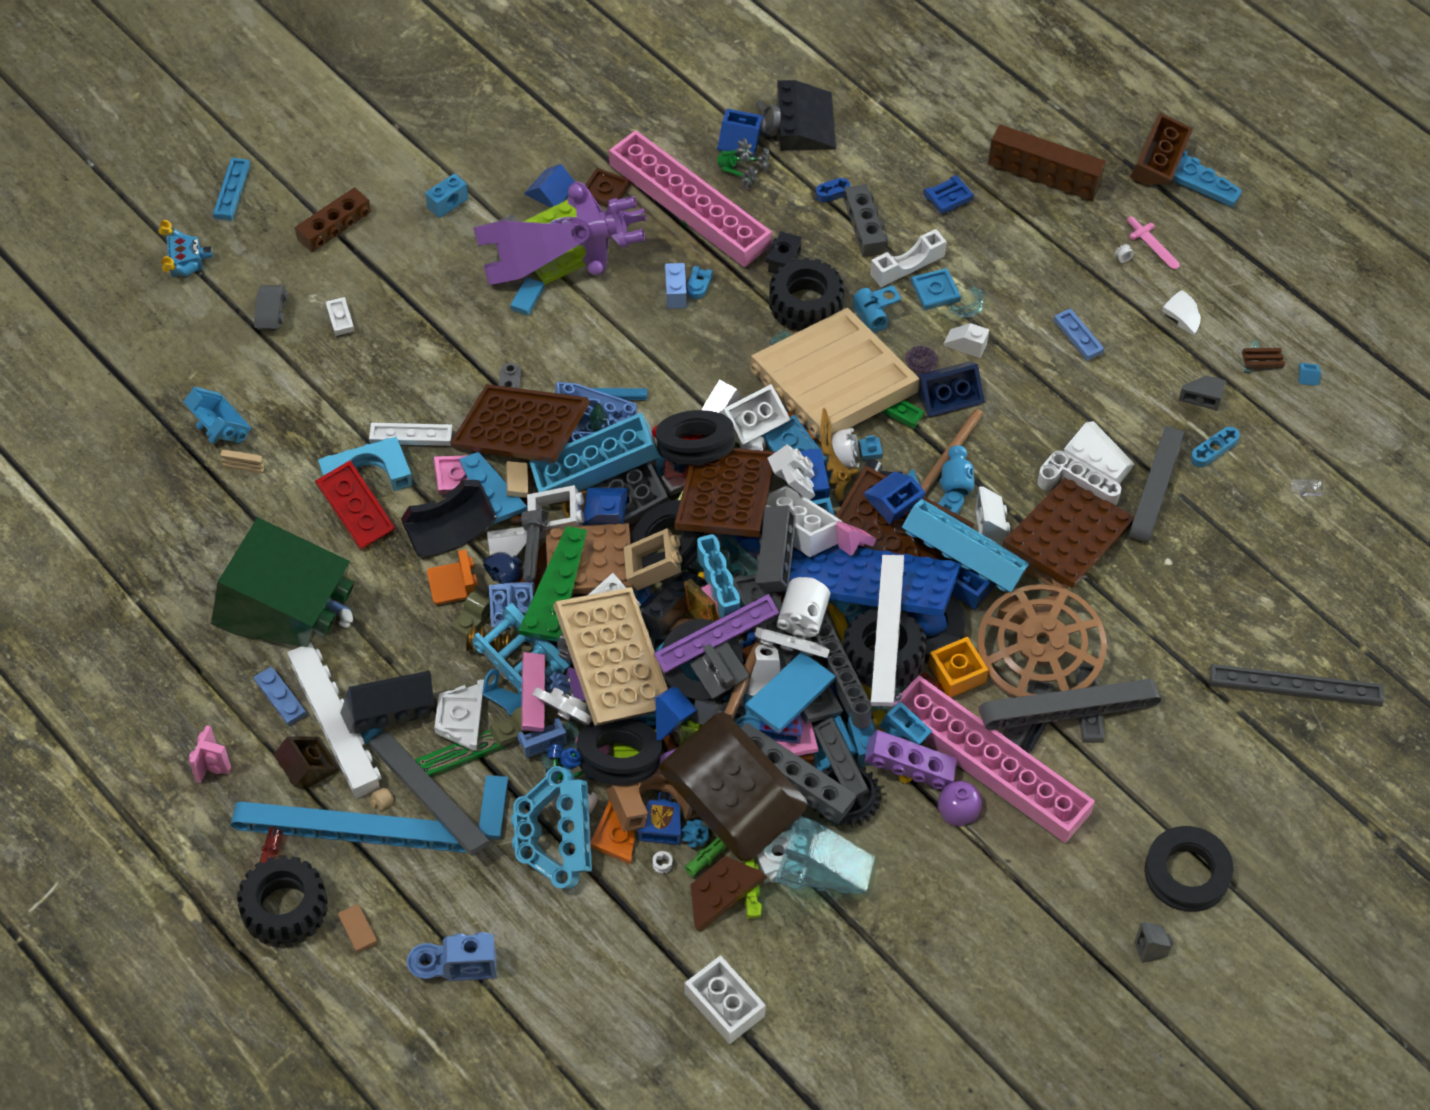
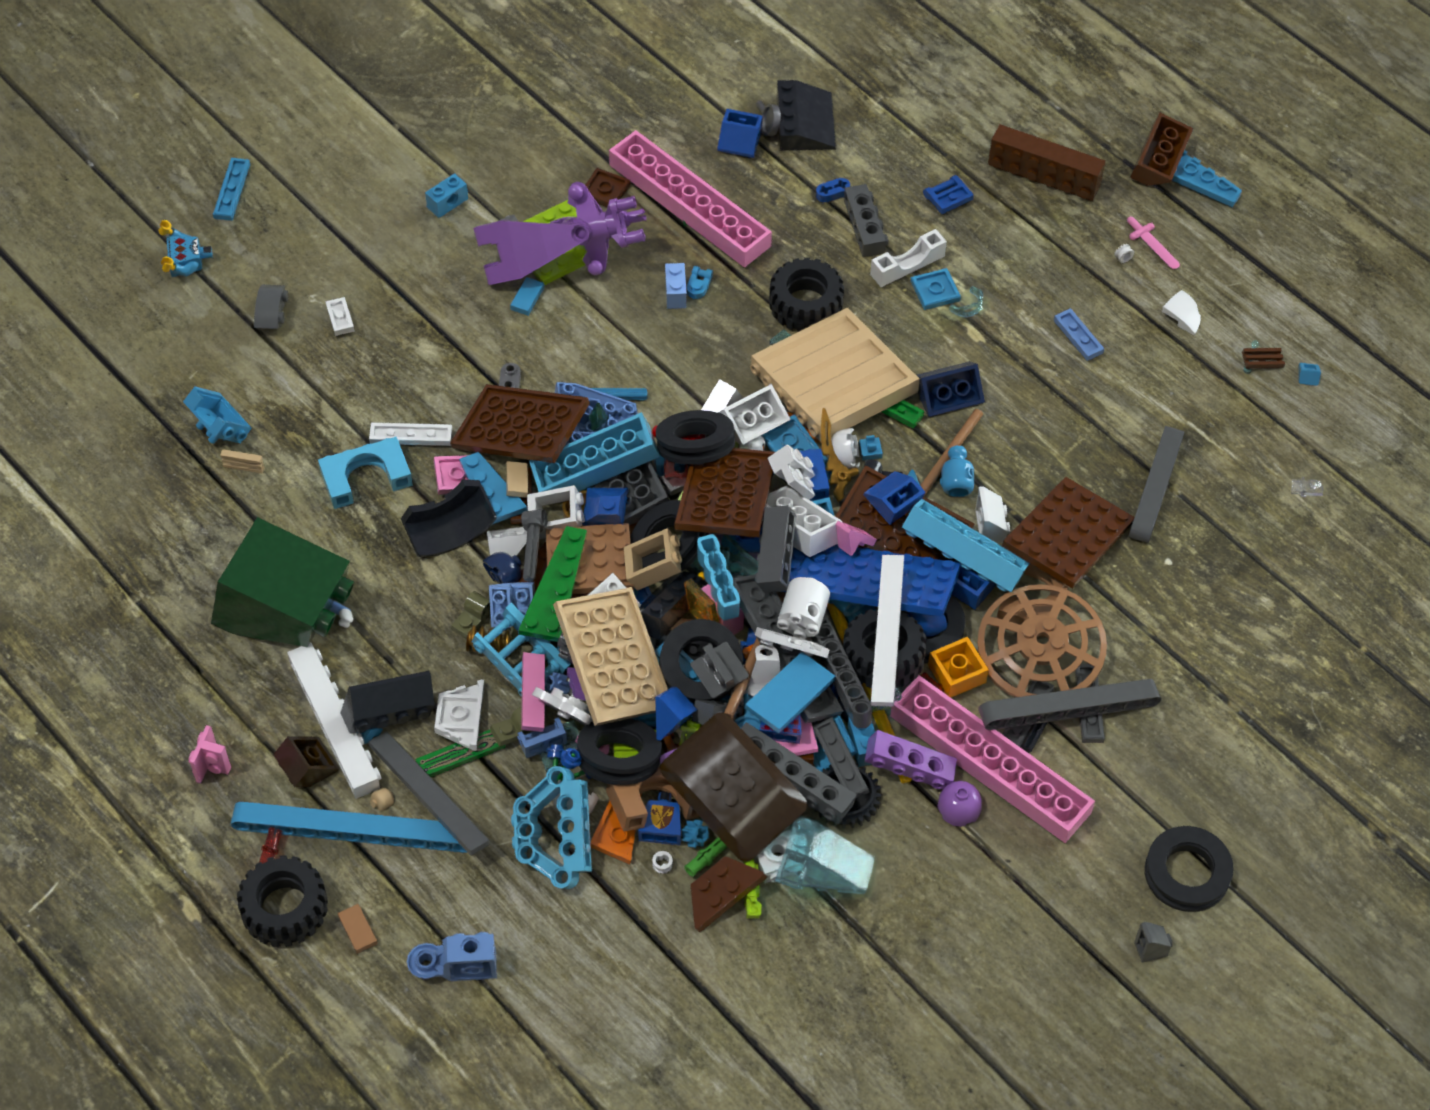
medium blue plate [253,666,307,727] -> none
reddish brown brick [295,187,371,252] -> none
red tile [315,460,395,551] -> none
orange bracket [427,549,478,605] -> none
dark azure tile [479,775,508,840] -> none
dark azure piece [482,669,522,716] -> none
blue slope [525,164,575,208] -> none
medium lavender plate [654,594,779,674] -> none
white brick [685,955,766,1044] -> none
plant [717,138,770,190] -> none
black brick [766,231,802,273] -> none
dark azure piece [853,286,901,333] -> none
dark azure brick [879,702,932,745] -> none
clear purple gear [905,346,937,373] -> none
dark azure plate [938,490,964,514] -> none
white slope [943,323,989,358] -> none
white beam [1037,451,1121,506] -> none
white wedge [1063,421,1135,484] -> none
dark grey slope [1178,376,1226,411] -> none
dark azure beam [1191,427,1240,467] -> none
dark grey tile [1209,664,1384,707] -> none

